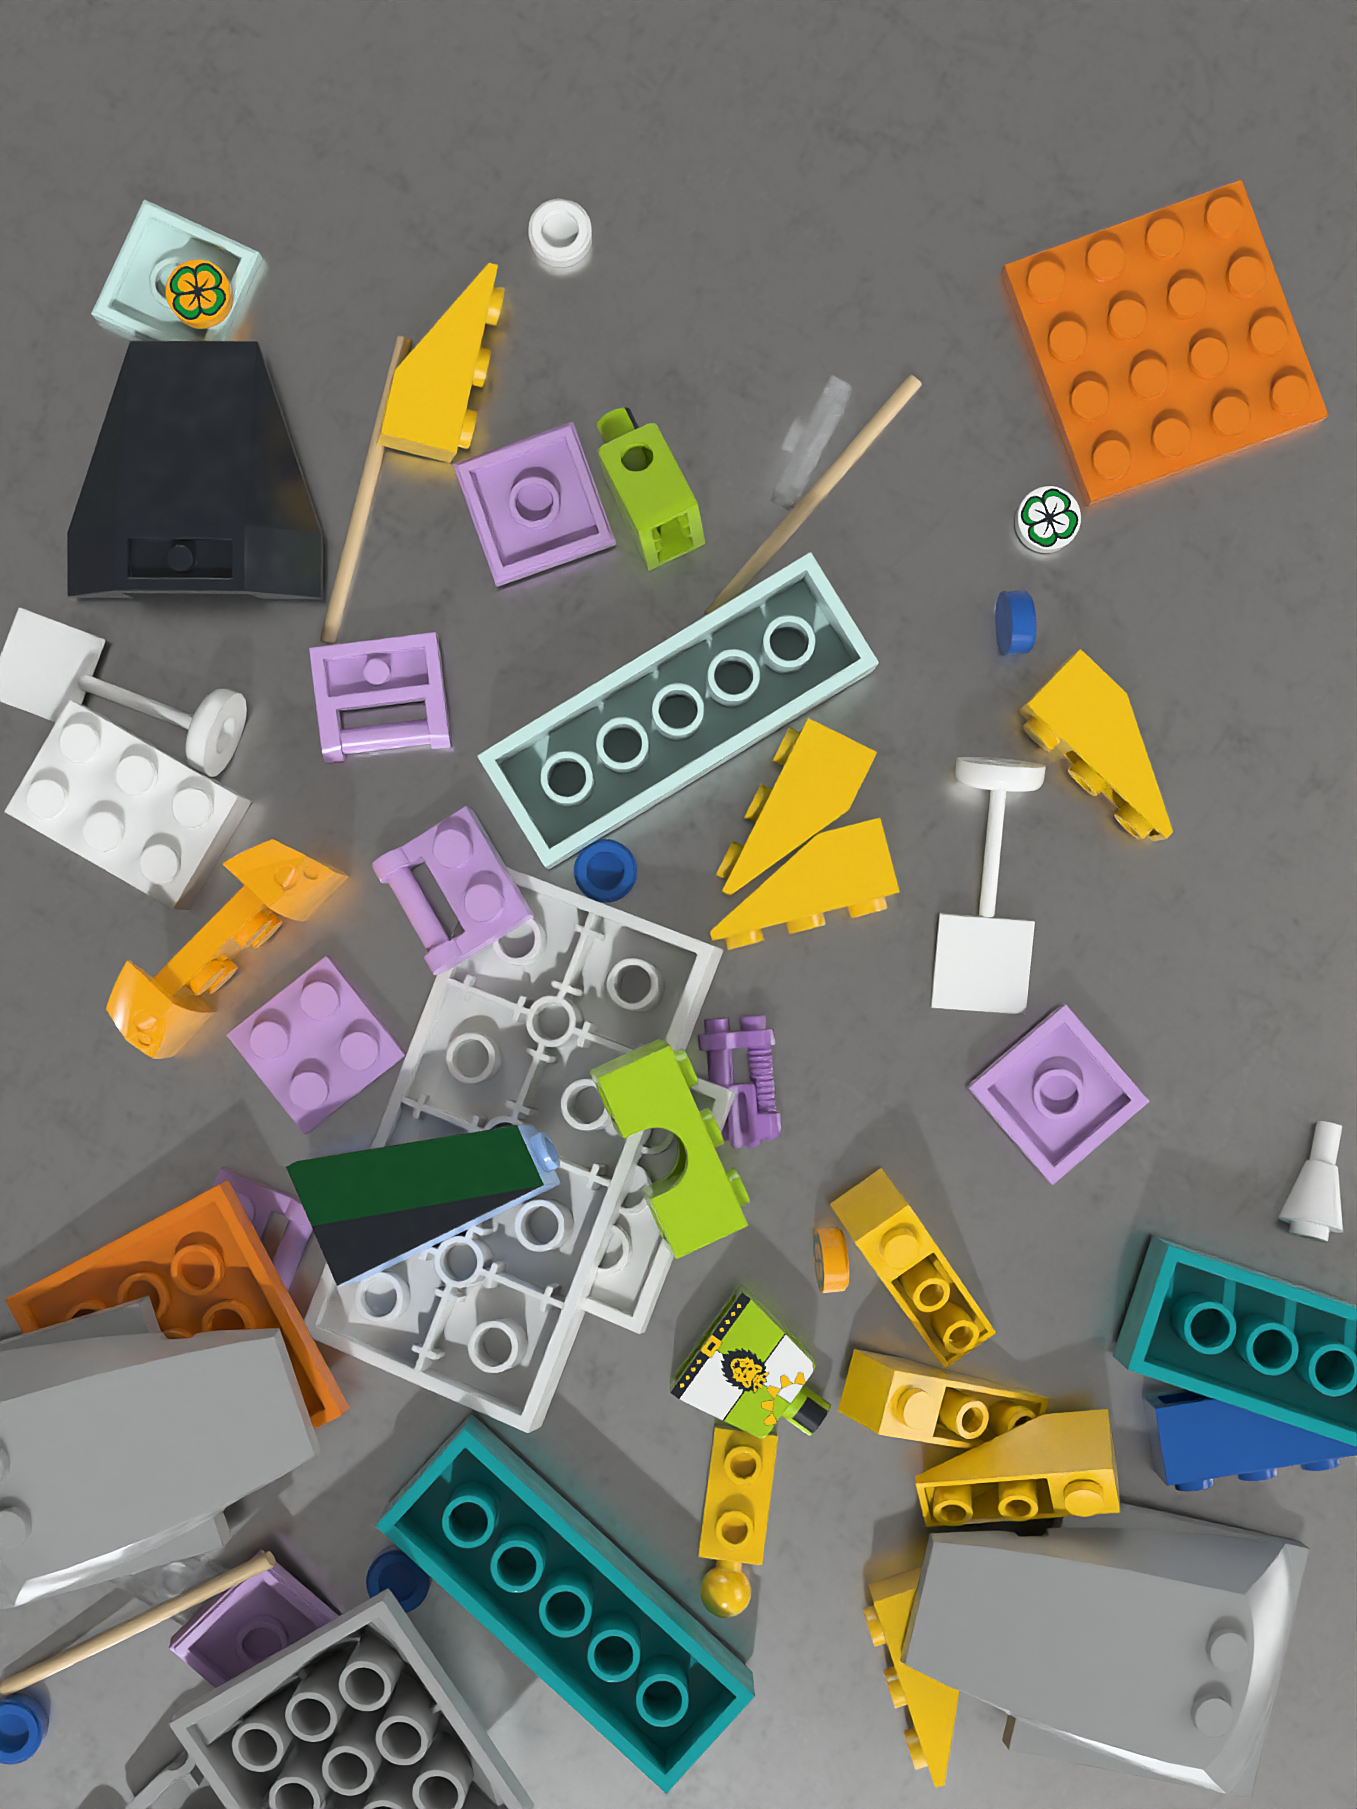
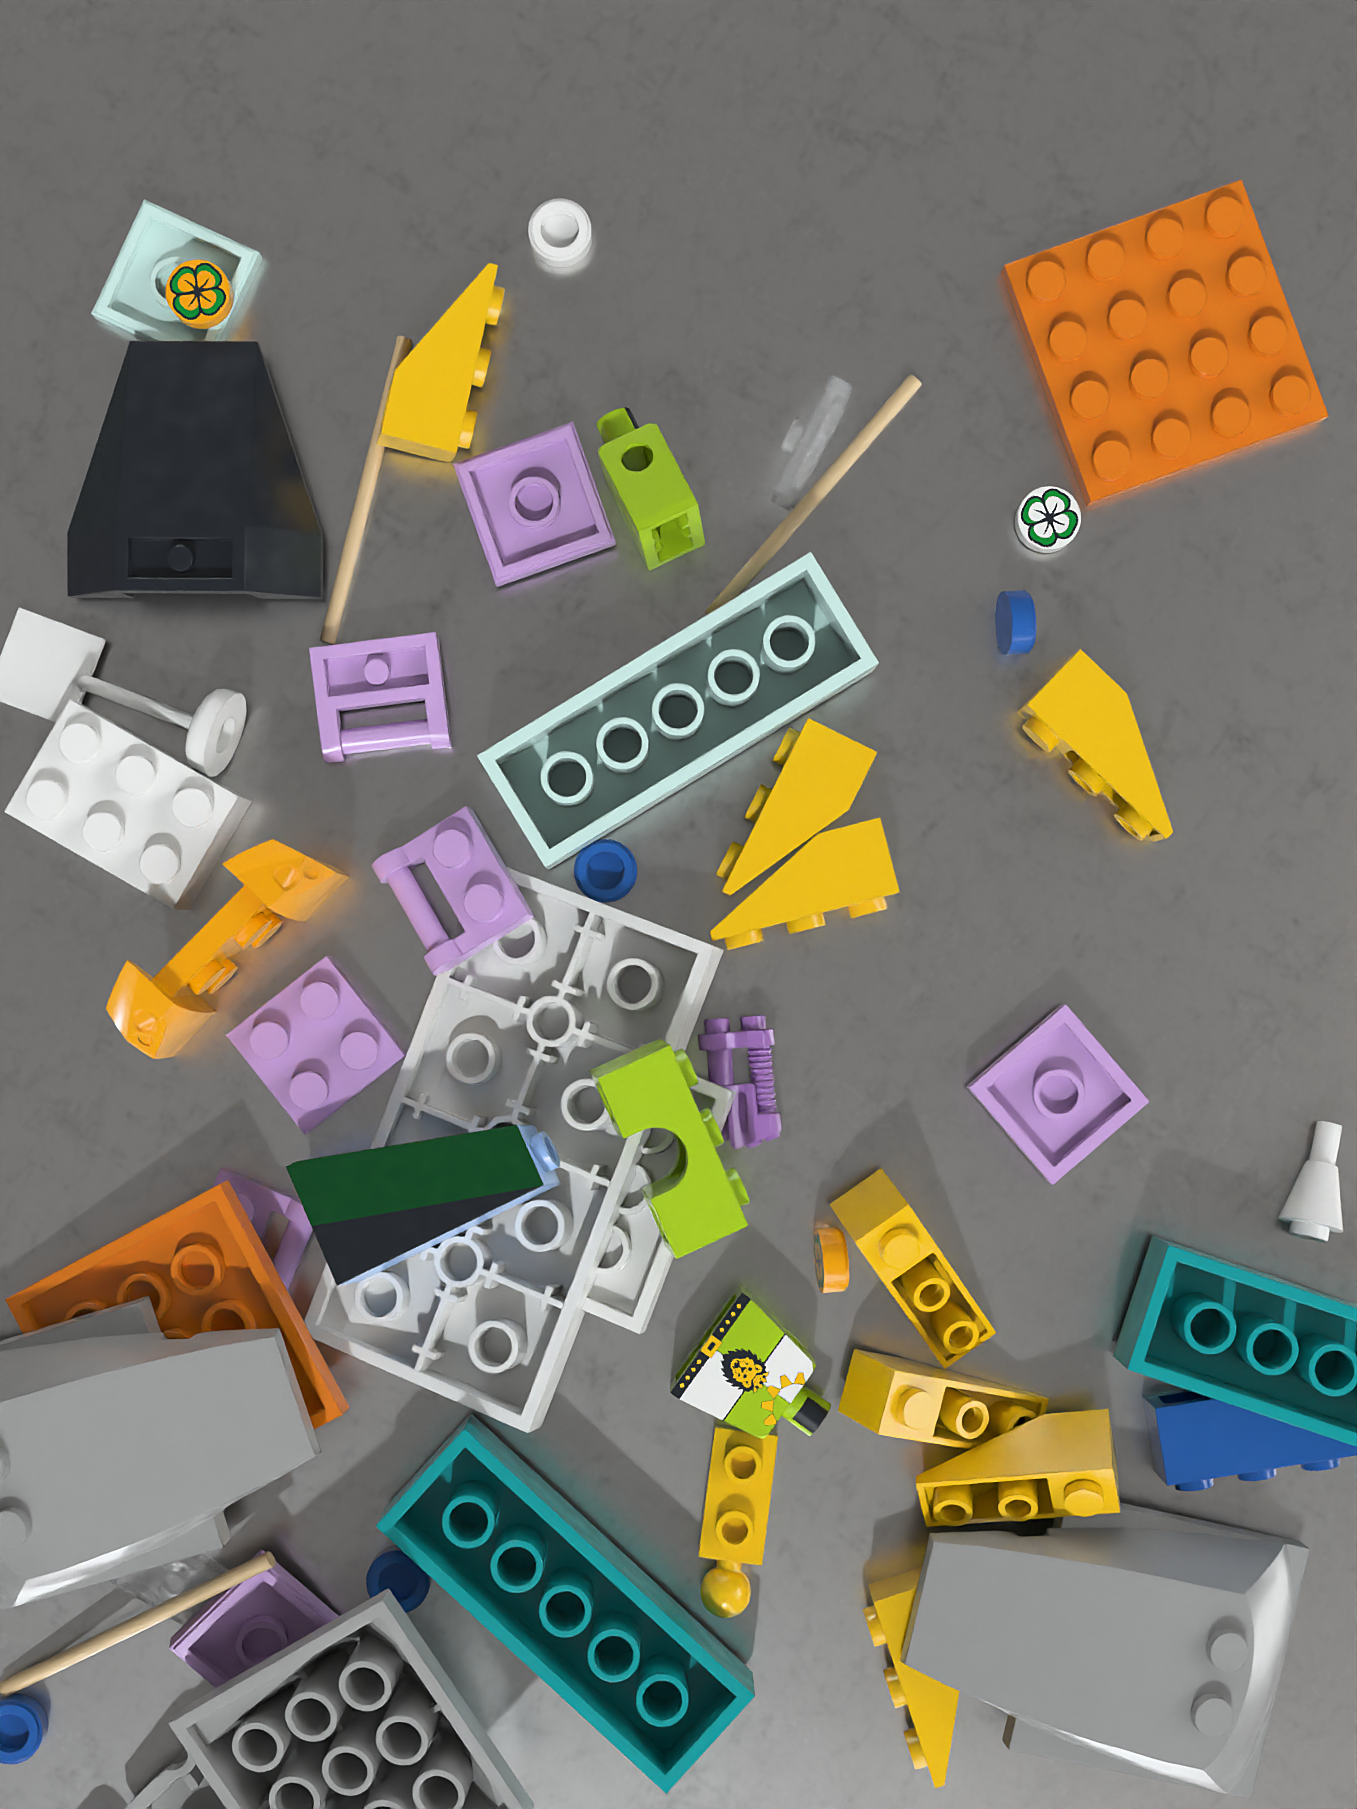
white piece [931,757,1046,1015] -> none

